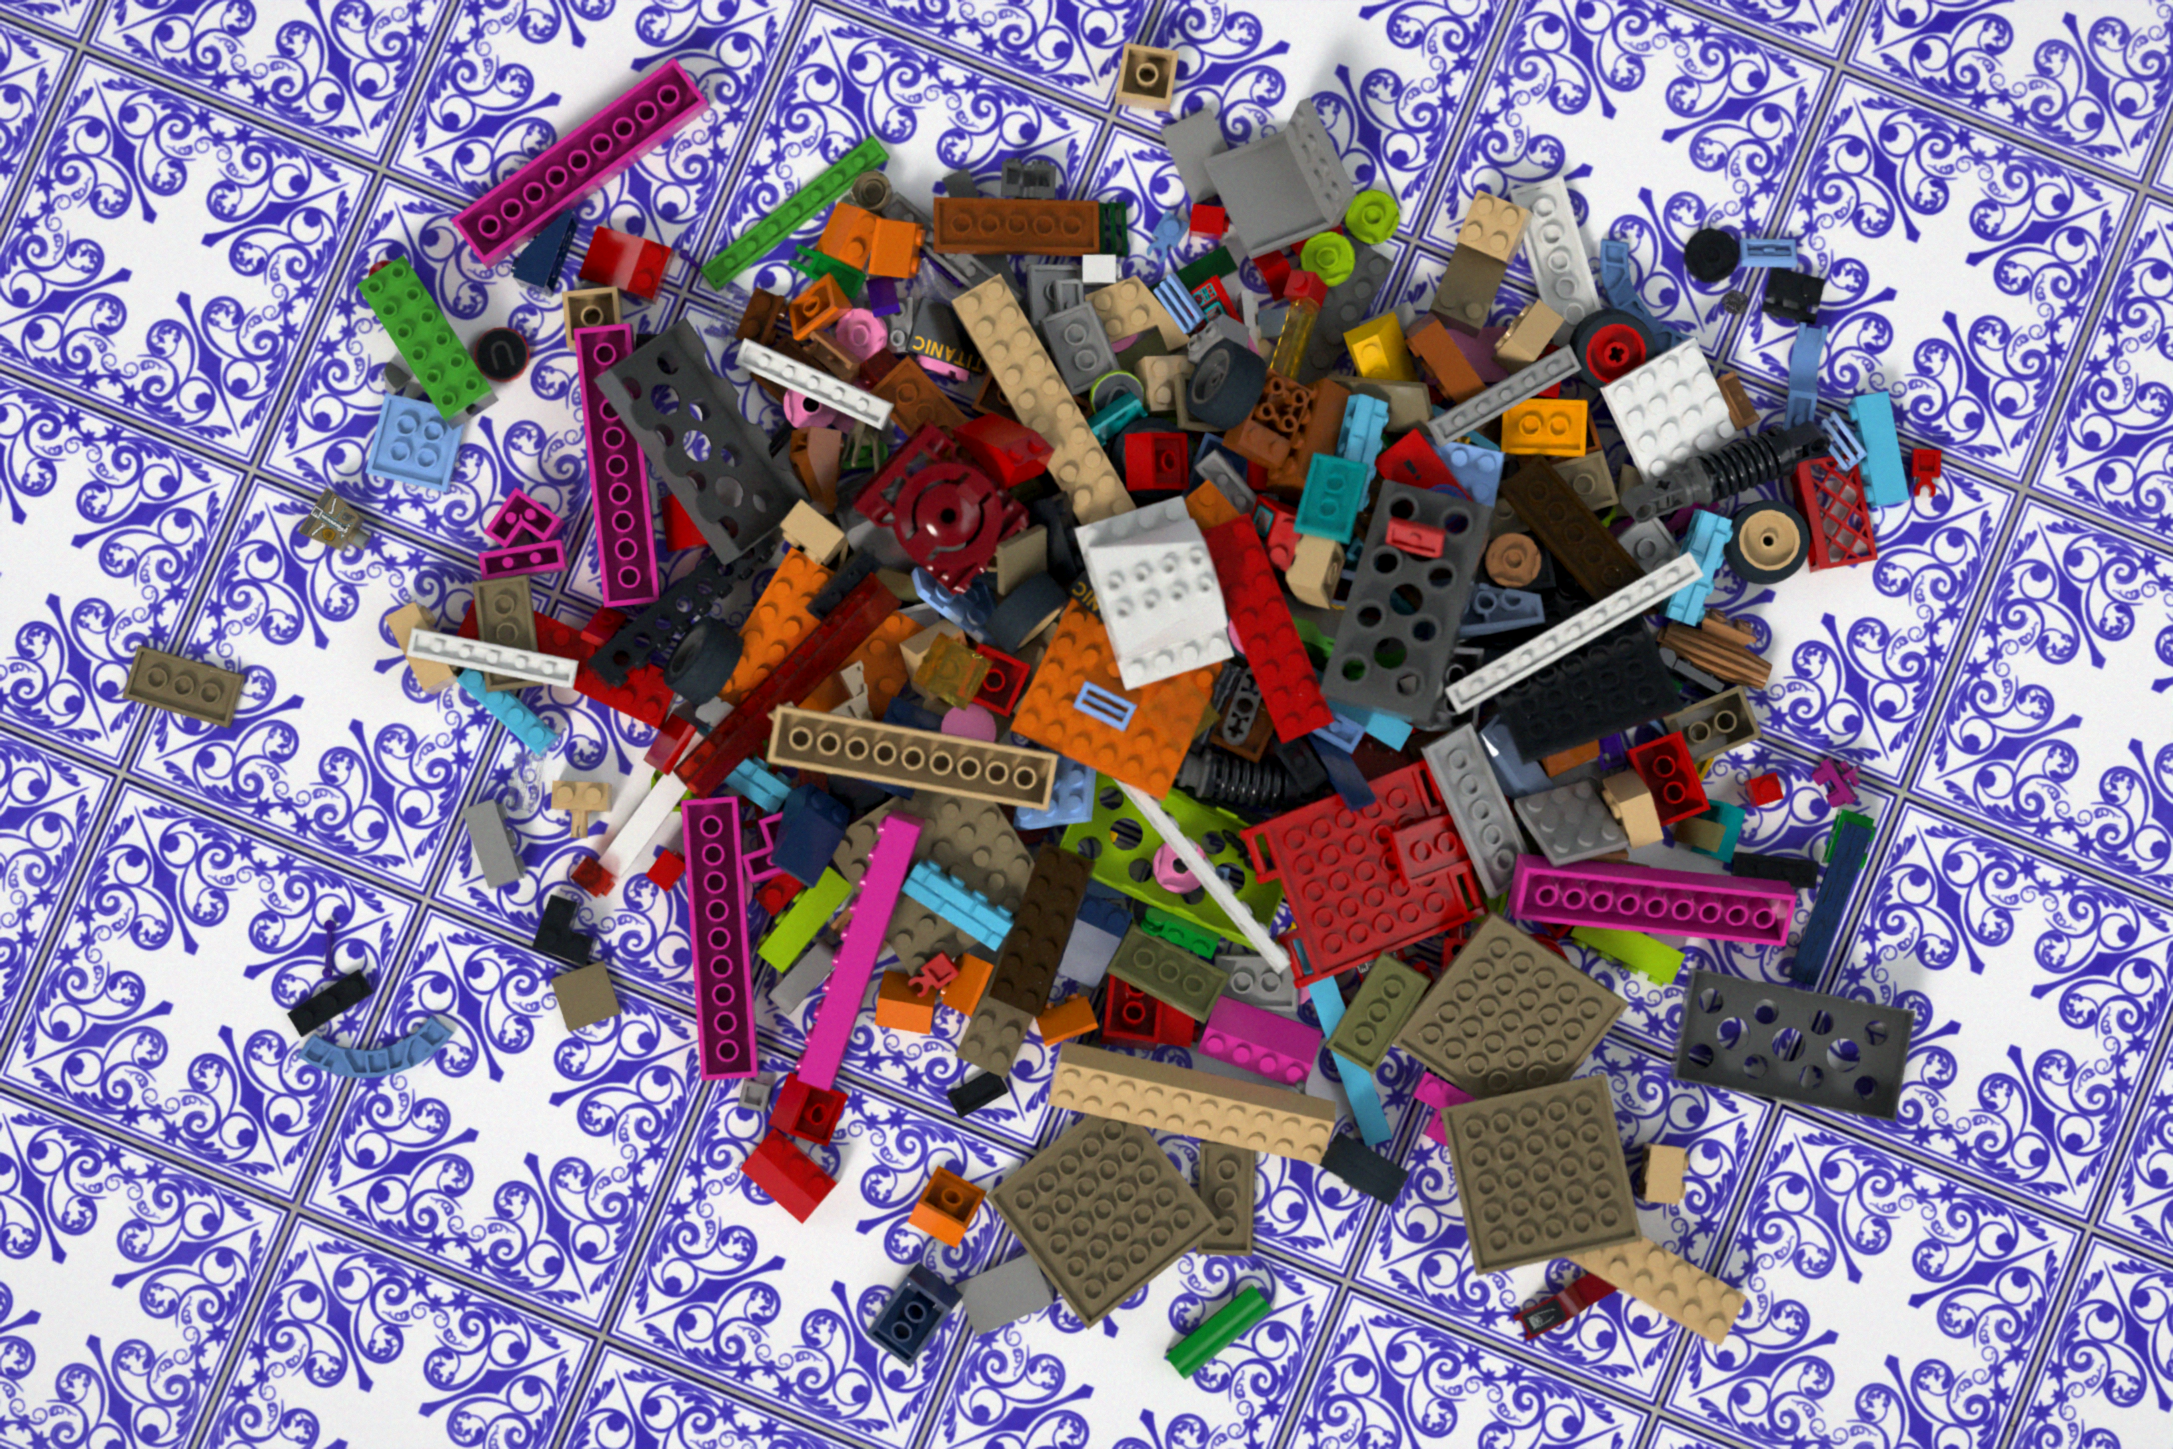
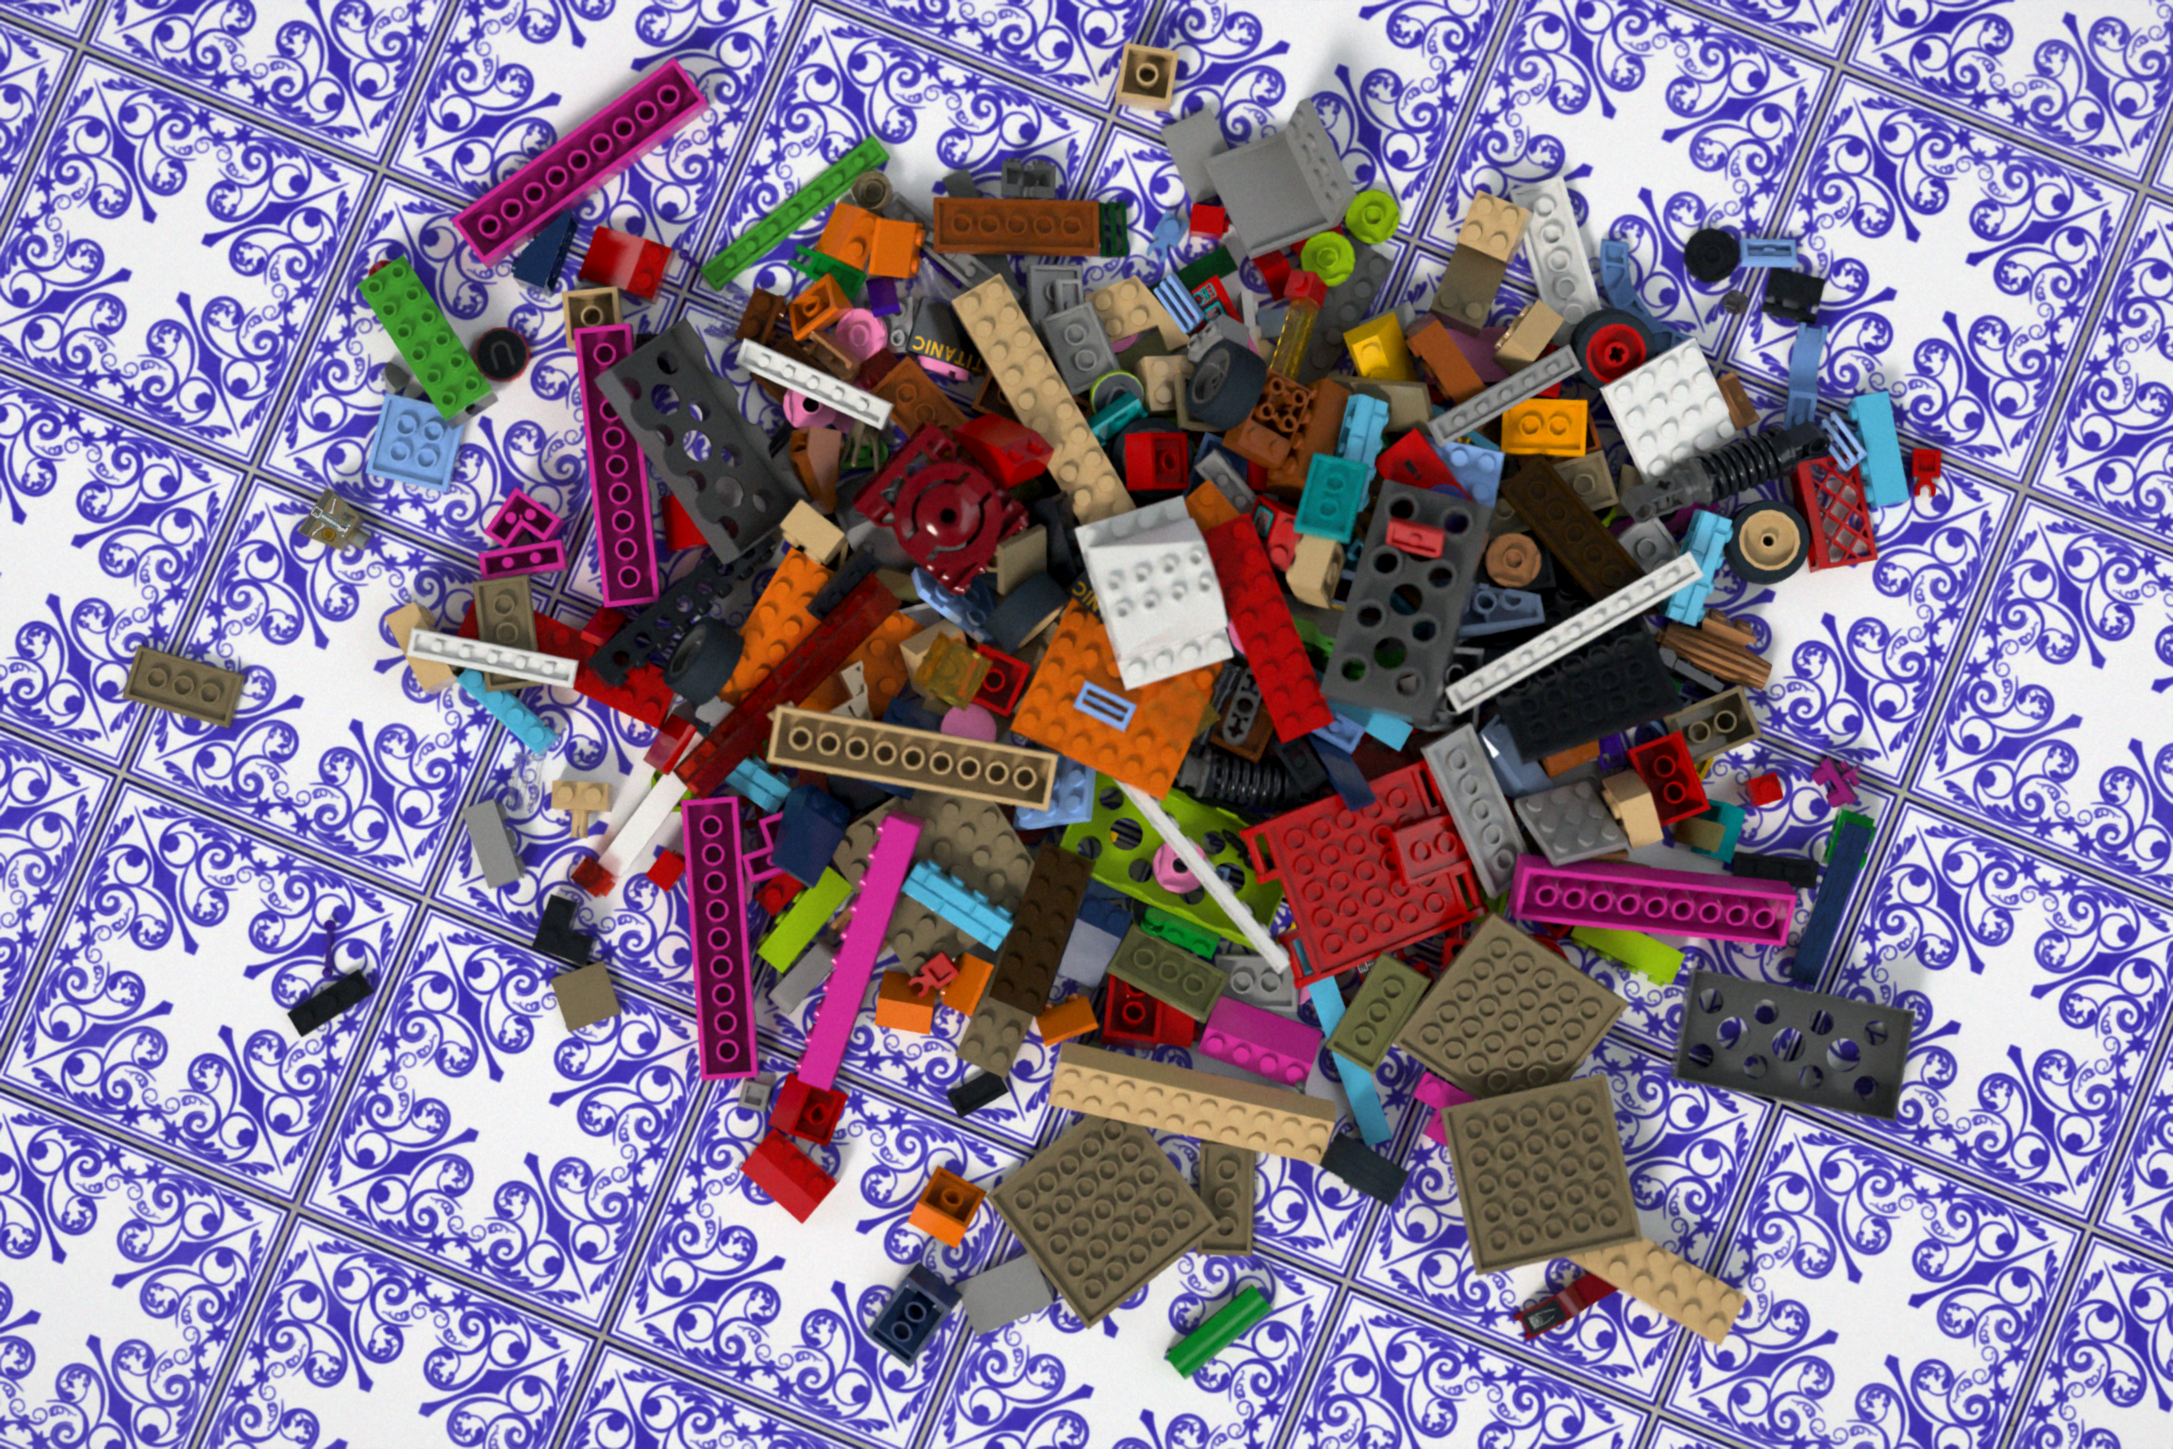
medium blue tile [297,1016,454,1078] -> none
white brick [1083,255,1121,287] -> none
tan brick [1638,1142,1689,1205] -> none

